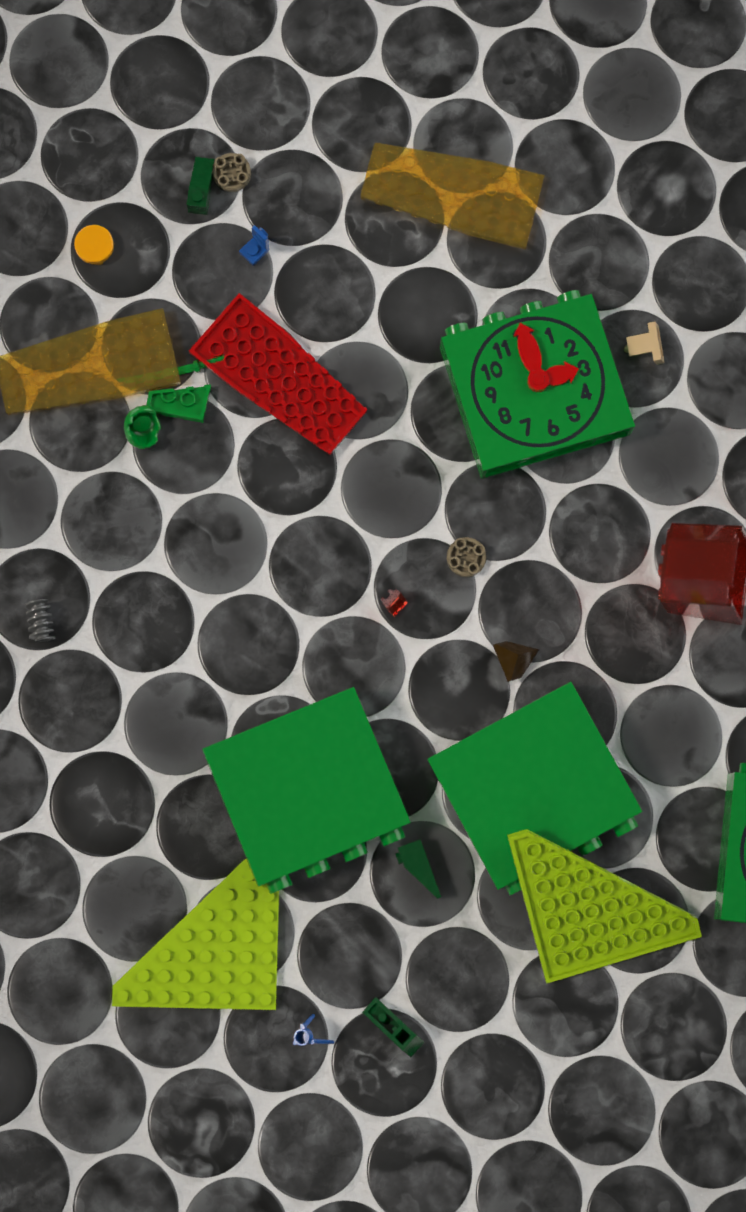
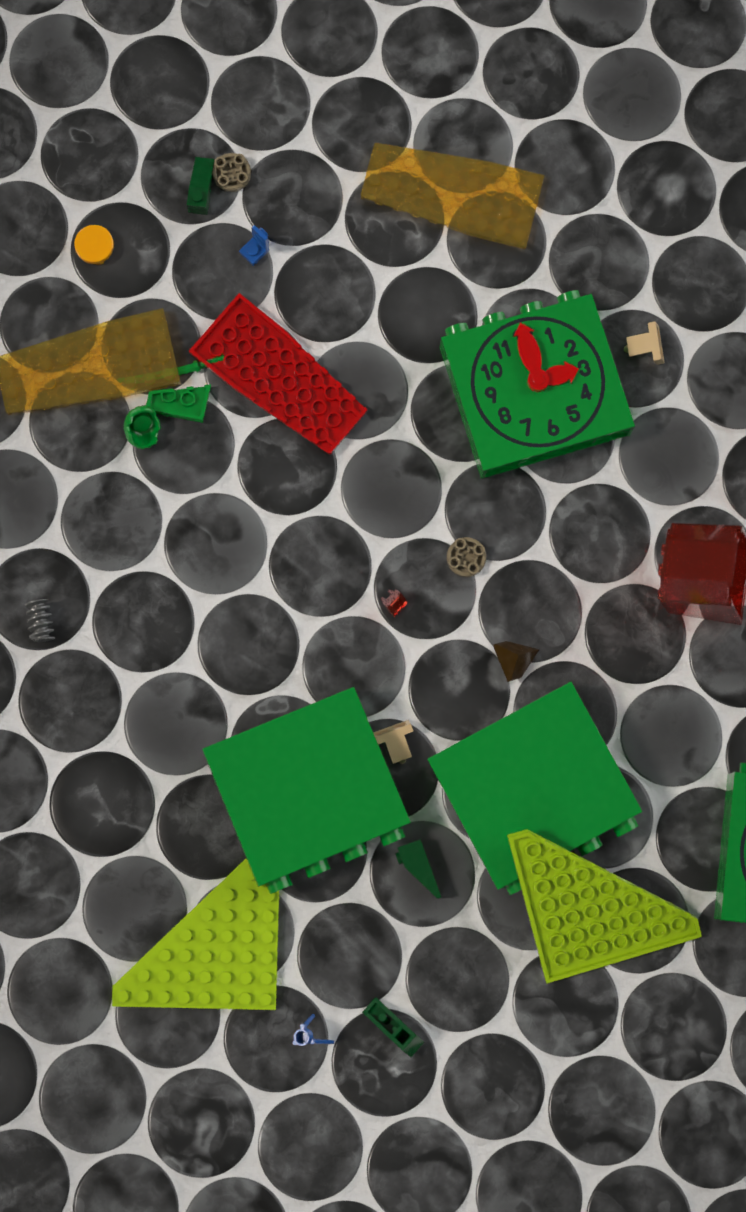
none -> tan piece [374,720,413,764]

